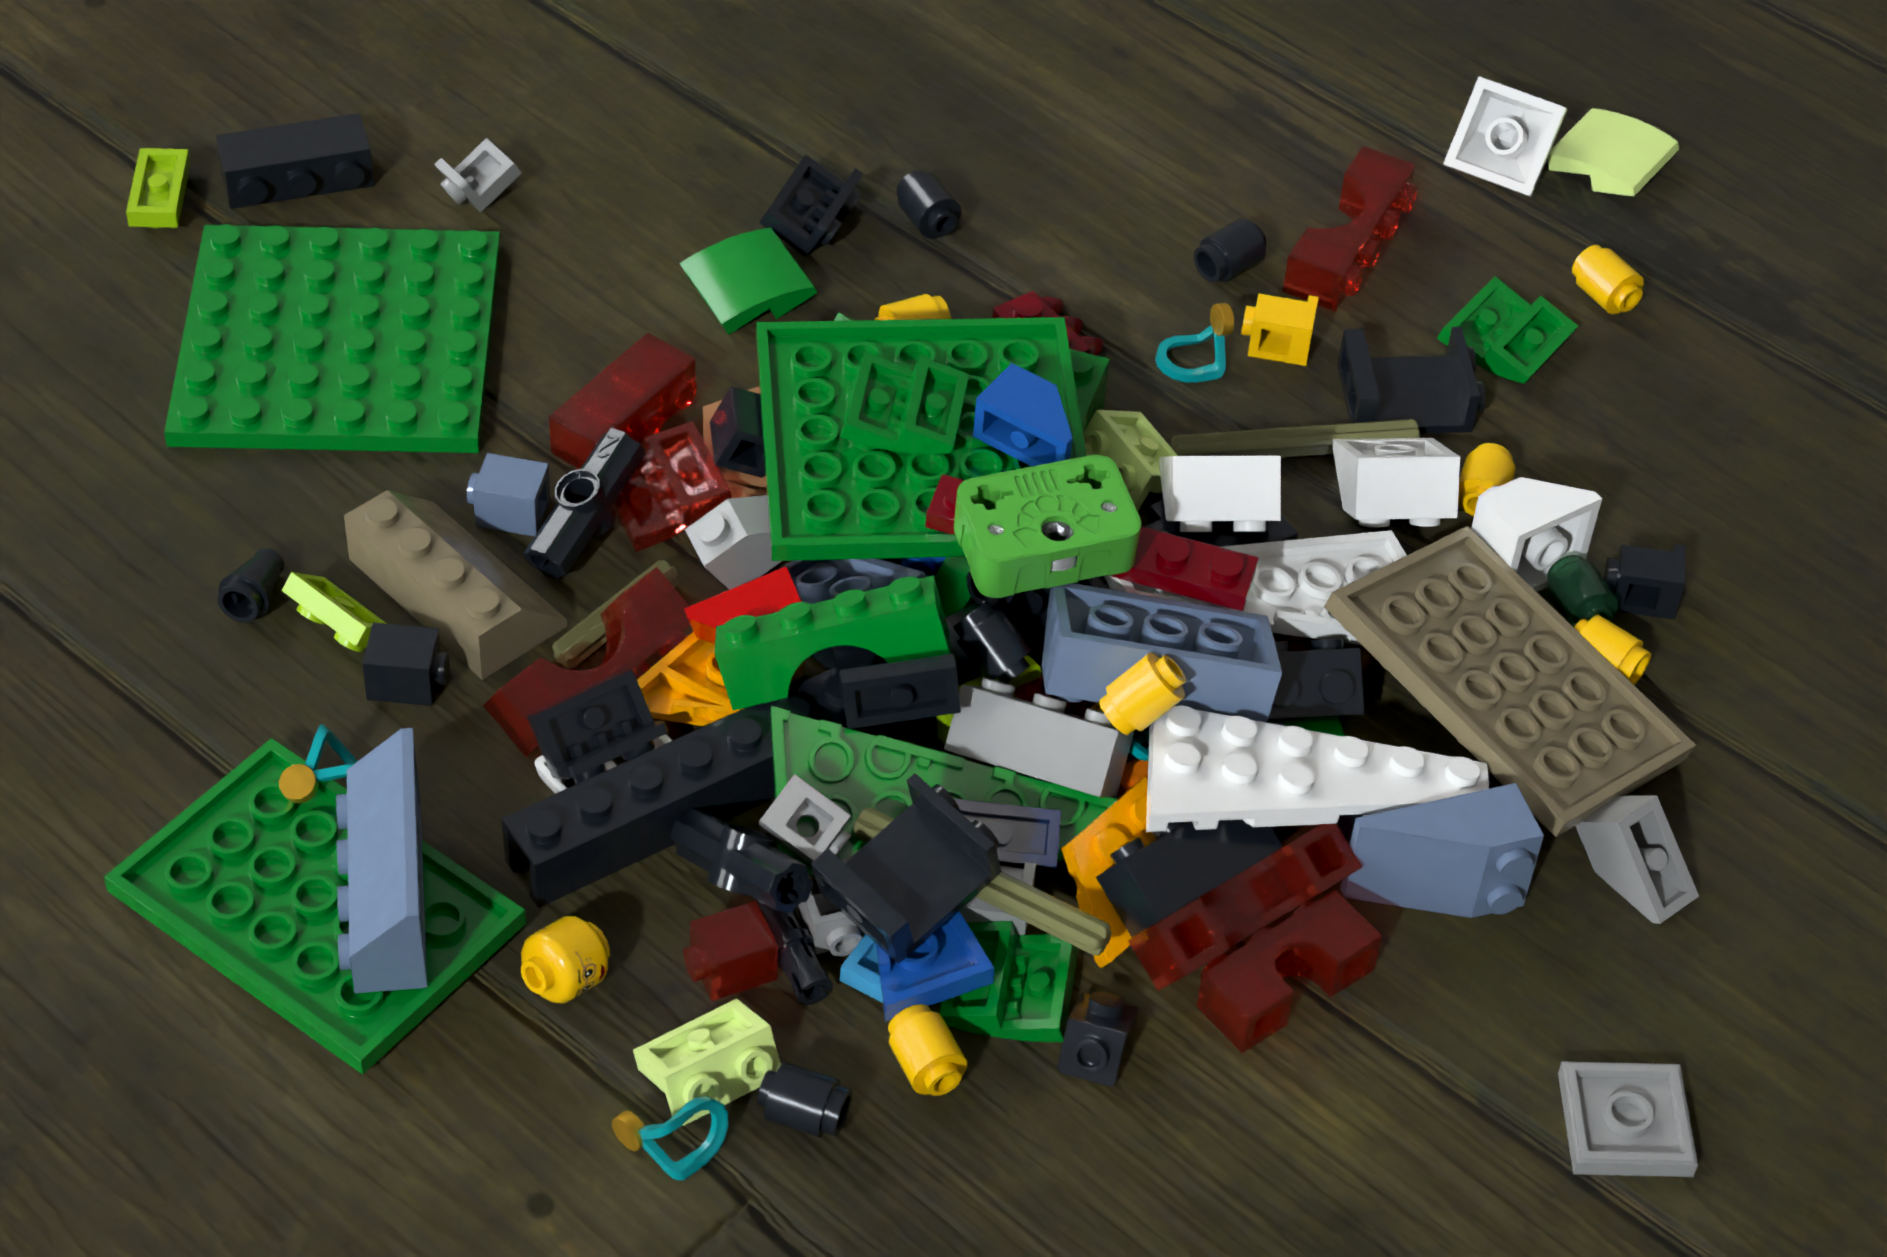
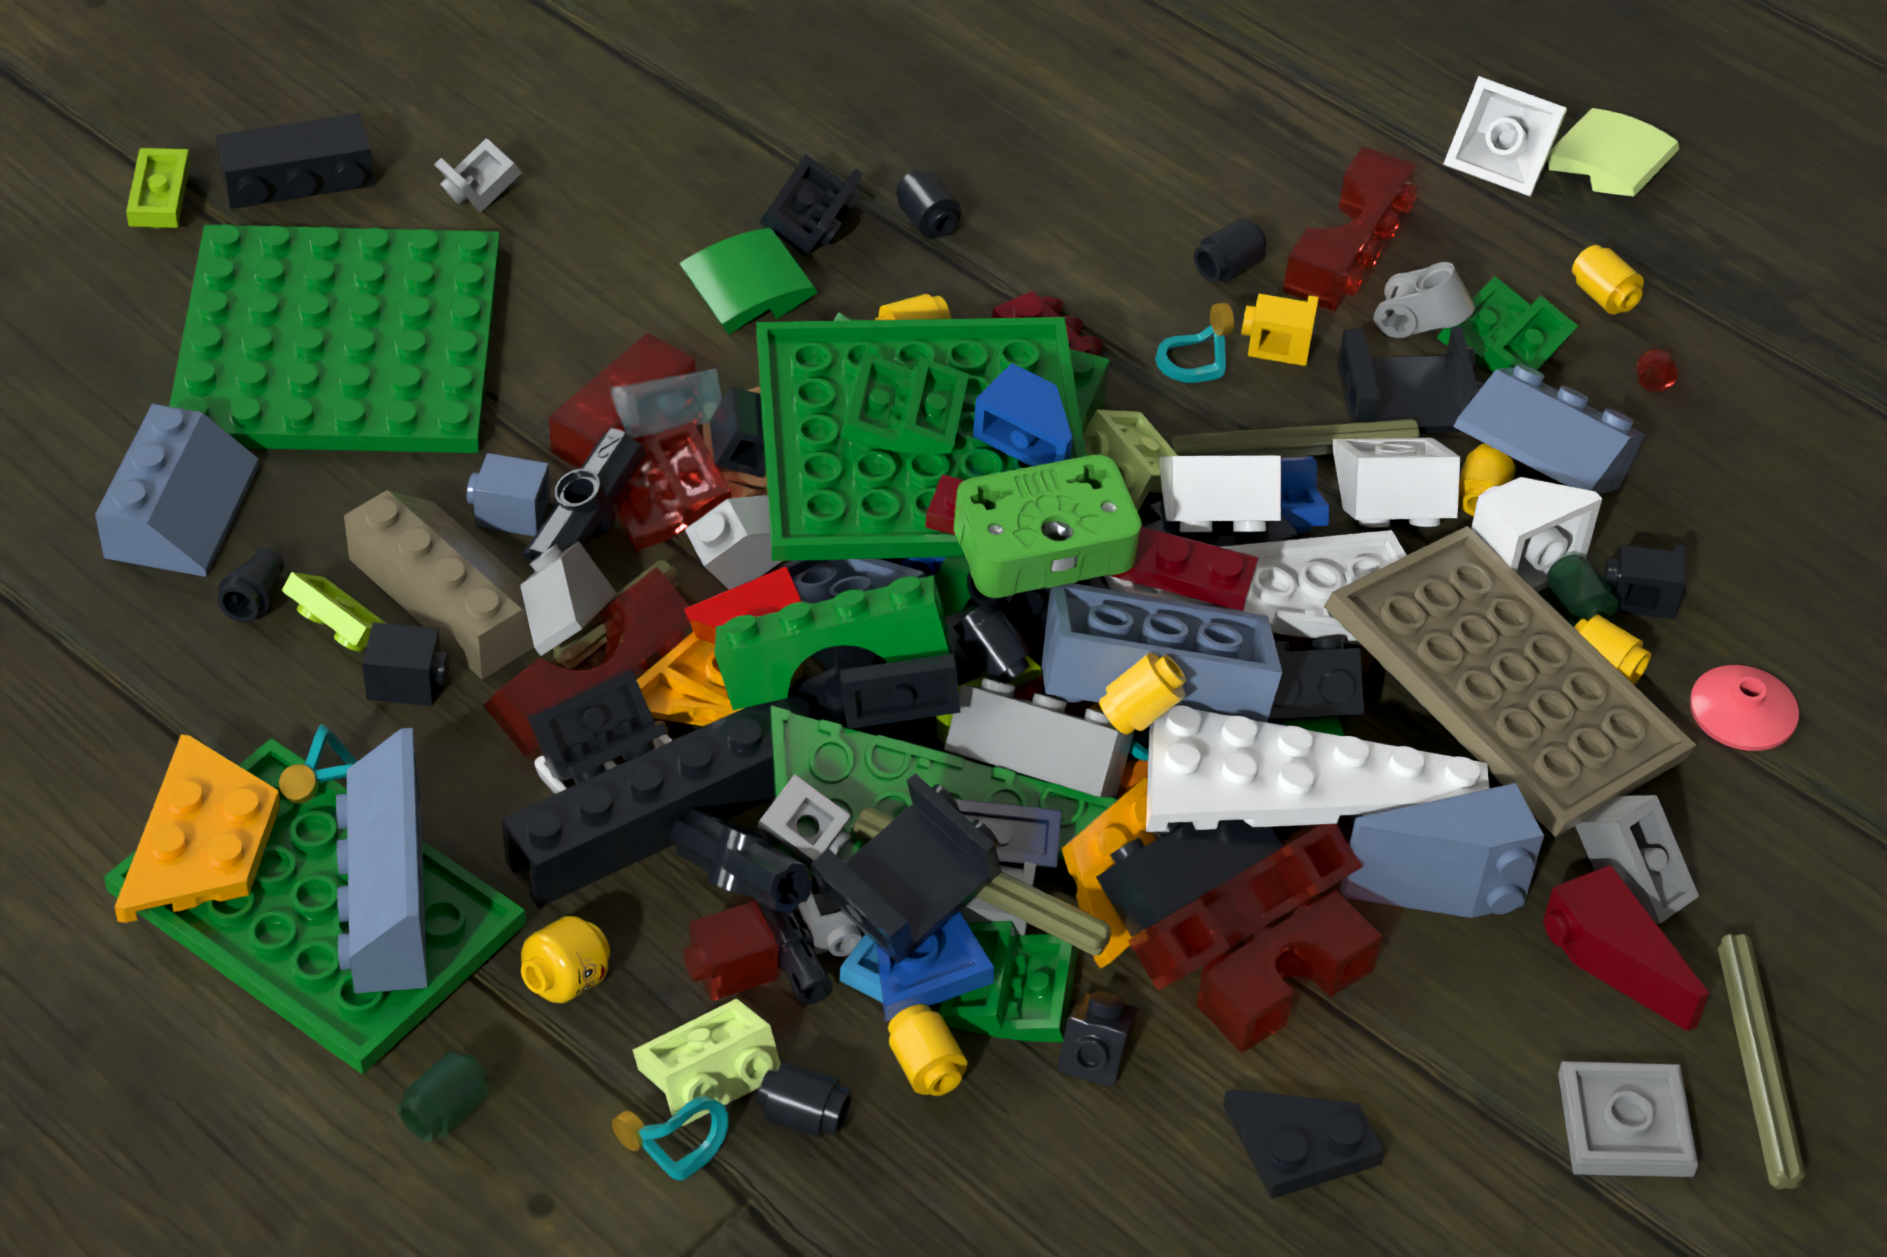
none -> sand blue slope [95,404,259,577]
none -> light orange wing [114,734,281,923]
none -> clear green brick [397,1052,489,1142]
none -> light grey slope [520,541,617,656]
none -> clear light blue slope [610,368,722,438]
none -> black wing [1223,1090,1385,1199]
none -> blue bracket [1281,456,1329,533]
none -> light grey piece [1374,262,1475,338]
none -> sand blue slope [1454,364,1645,494]
none -> dark red slope [1543,865,1709,1031]
none -> clear red hinge [1636,348,1678,392]
none -> coral dish [1690,665,1799,751]
none -> olive axle [1718,934,1805,1190]

